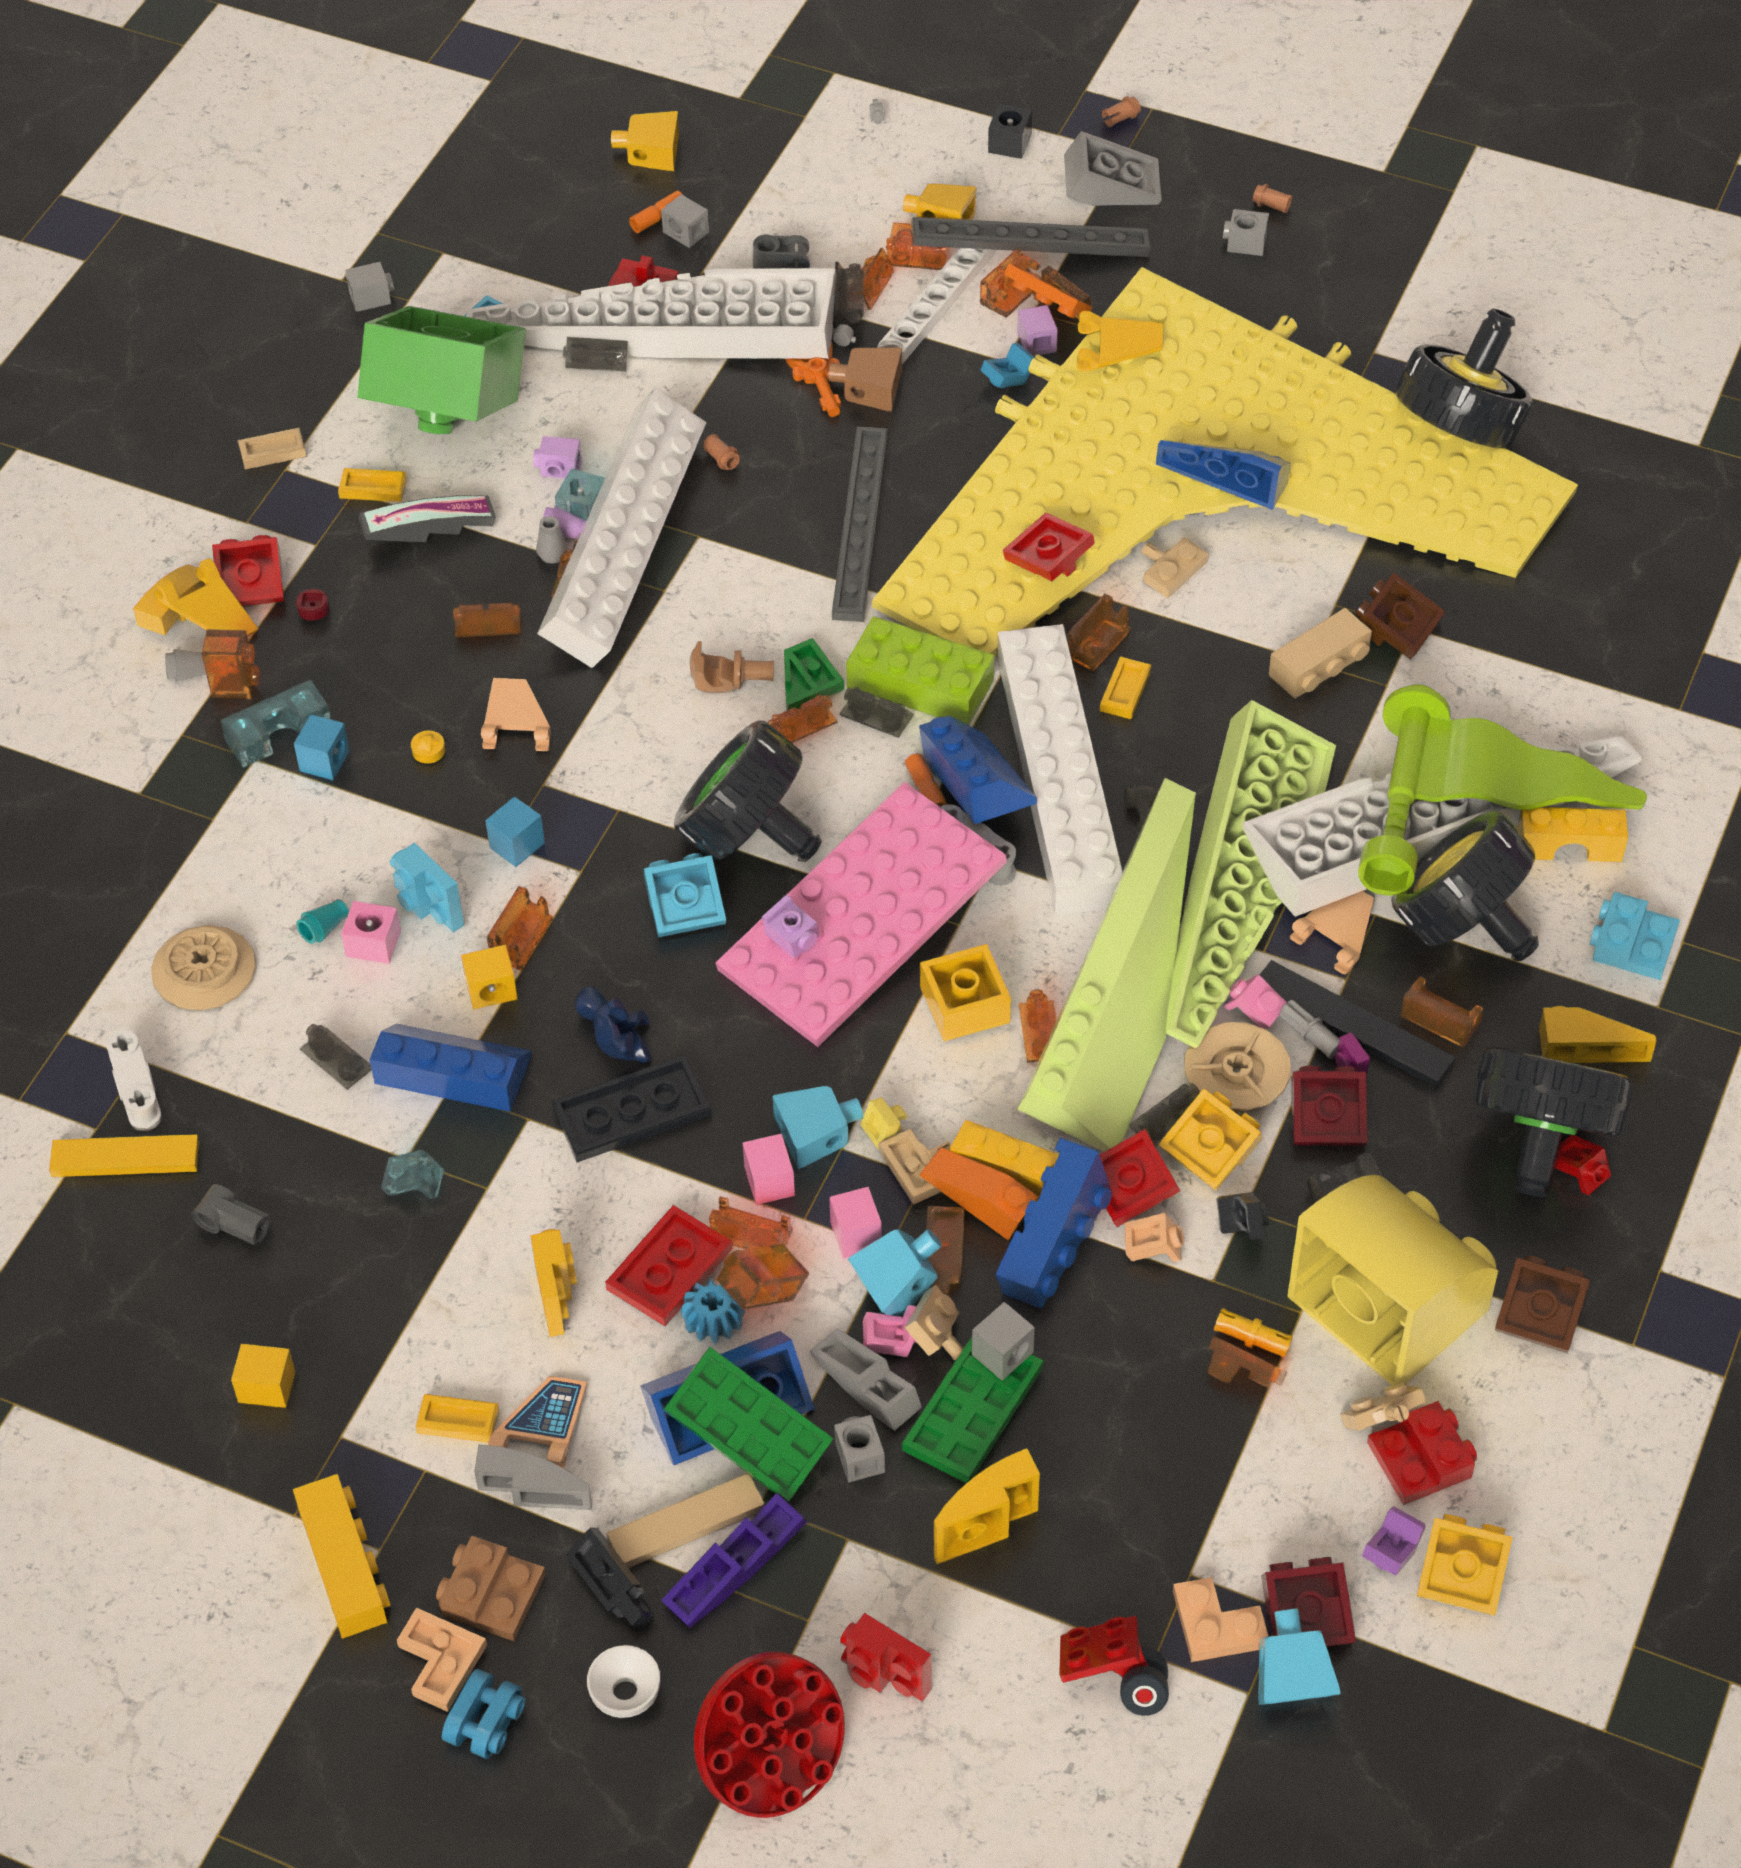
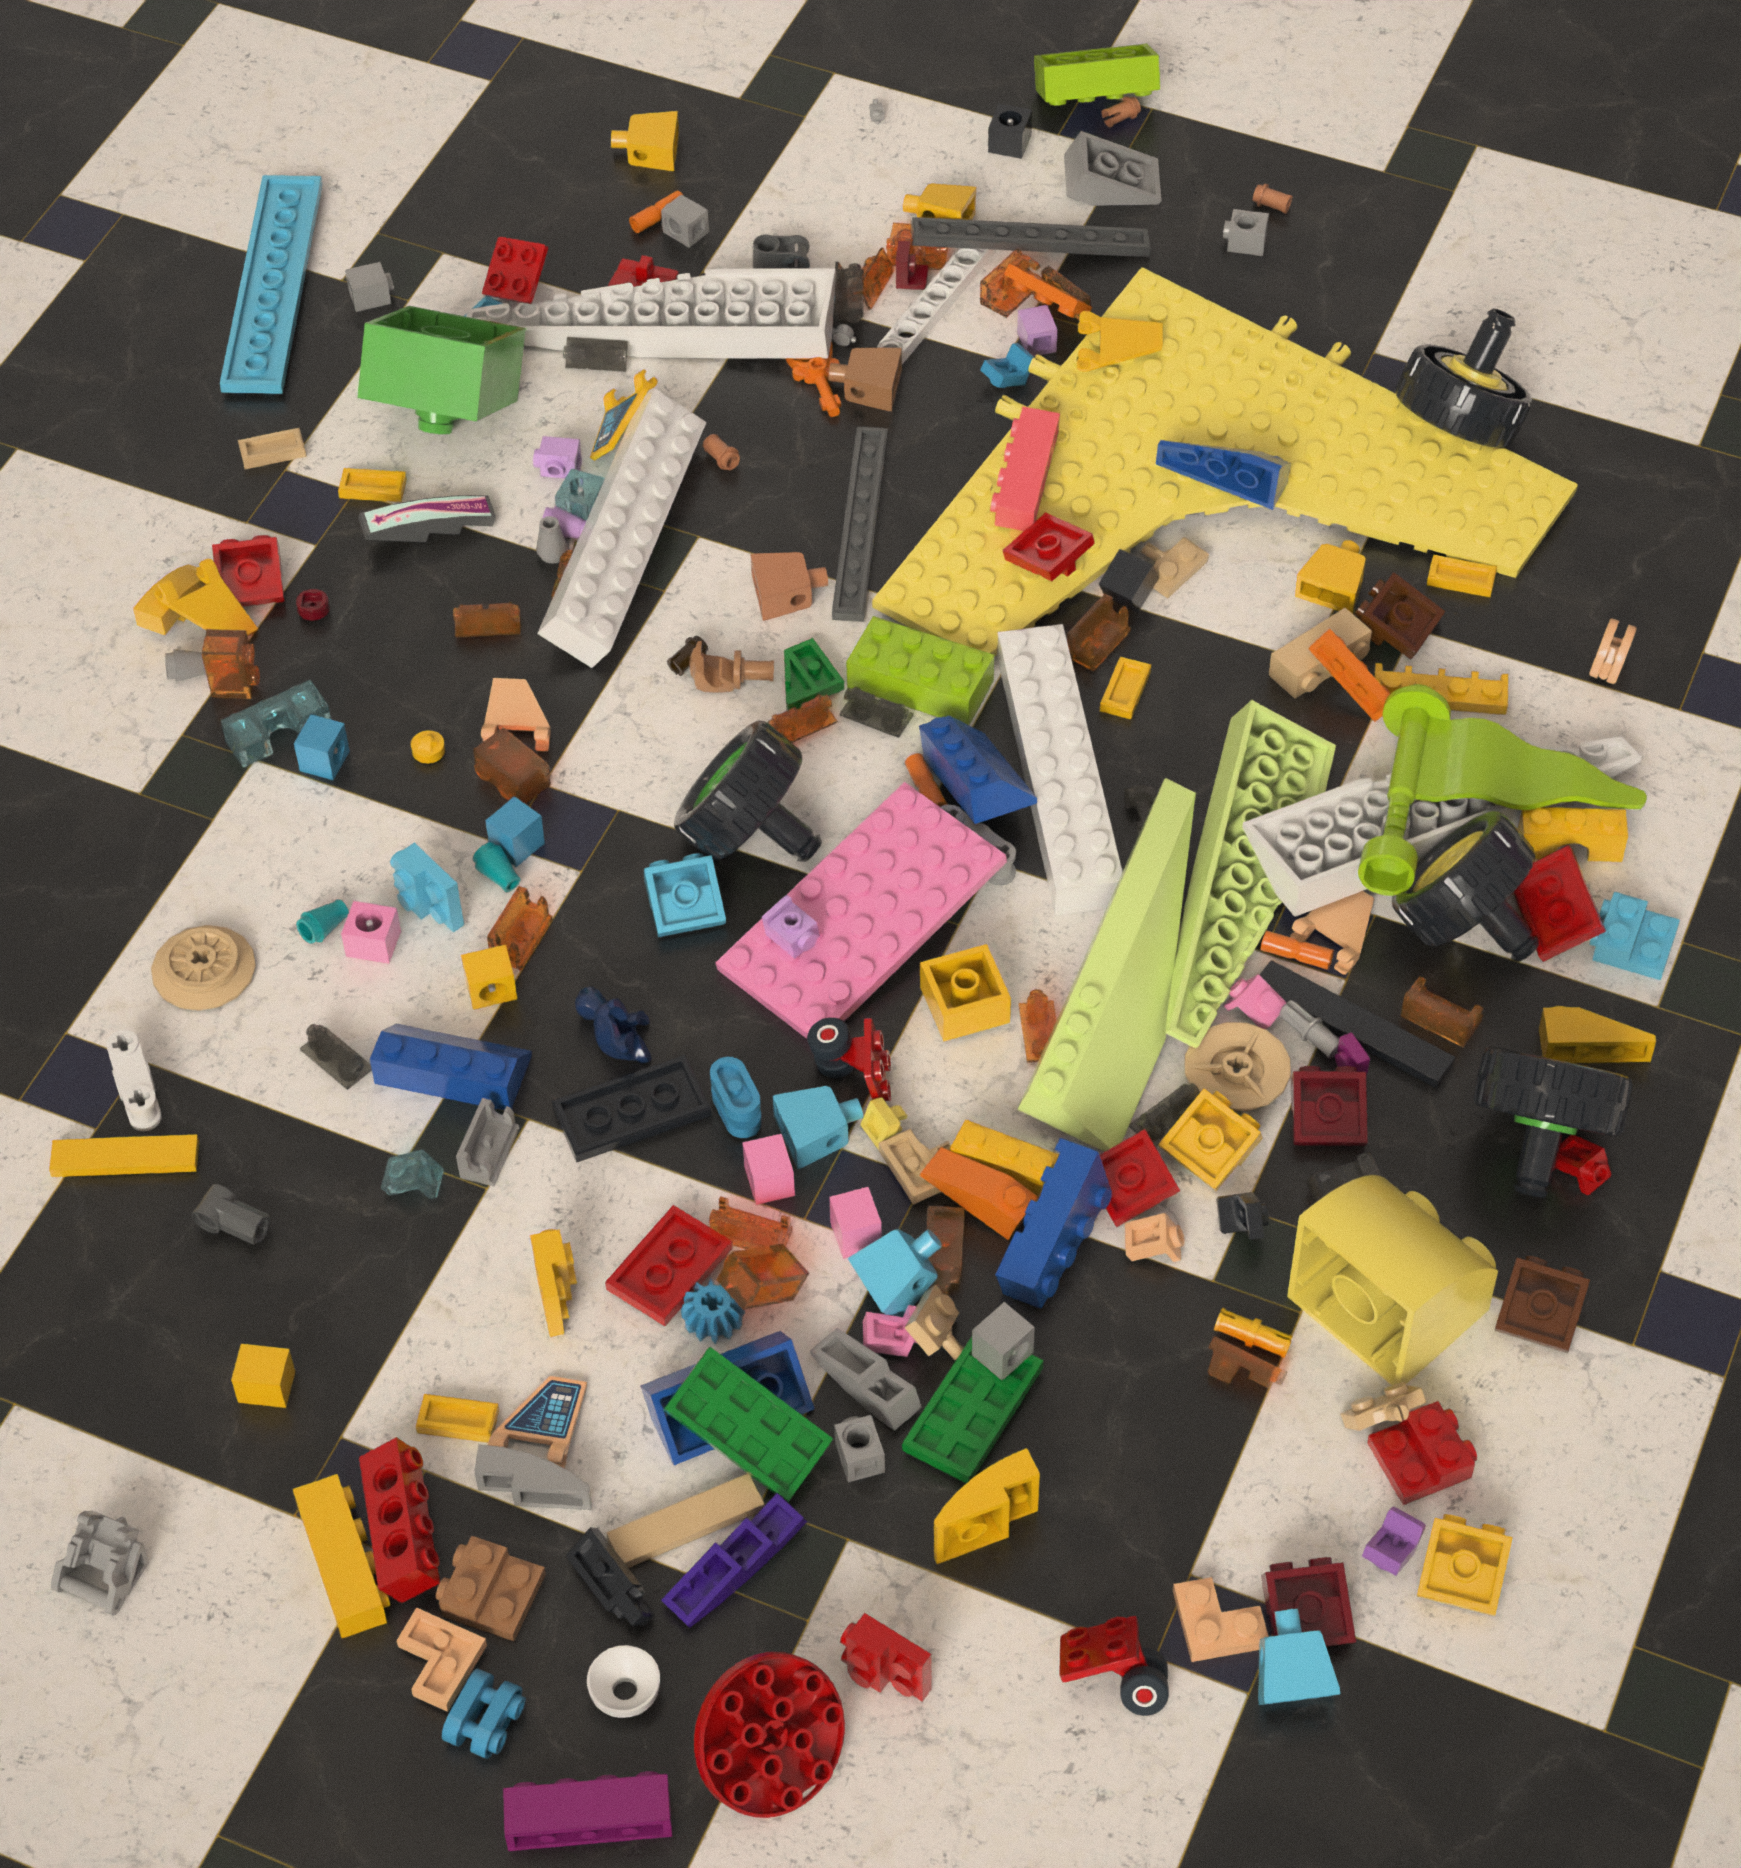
none -> light grey piece [51,1510,149,1616]
none -> medium azure plate [220,175,323,394]
none -> red brick [359,1437,440,1603]
none -> light grey hinge [456,1098,520,1187]
none -> teal cone [472,842,521,892]
none -> clear orange brick [473,727,551,804]
none -> red plate [482,237,548,304]
none -> magenta brick [503,1771,672,1851]
none -> yellow flag [590,369,658,461]
none -> dark brown pin [667,636,708,676]
none -> dark azure brick [710,1057,762,1138]
none -> nougat torso [750,552,828,621]
none -> plate [807,1017,891,1102]
none -> dark red bracket [896,241,928,290]
none -> coral brick [990,406,1060,531]
none -> lime brick [1034,43,1160,106]
none -> black piece [1099,549,1159,613]
none -> orange piece [1261,930,1334,970]
none -> yellow torso [1295,540,1366,614]
none -> orange plate [1308,629,1390,722]
none -> yellow hinge [1374,663,1508,715]
none -> yellow tile [1427,555,1497,597]
none -> red tile [1514,845,1606,962]
none -> light nougat head [1589,618,1637,684]

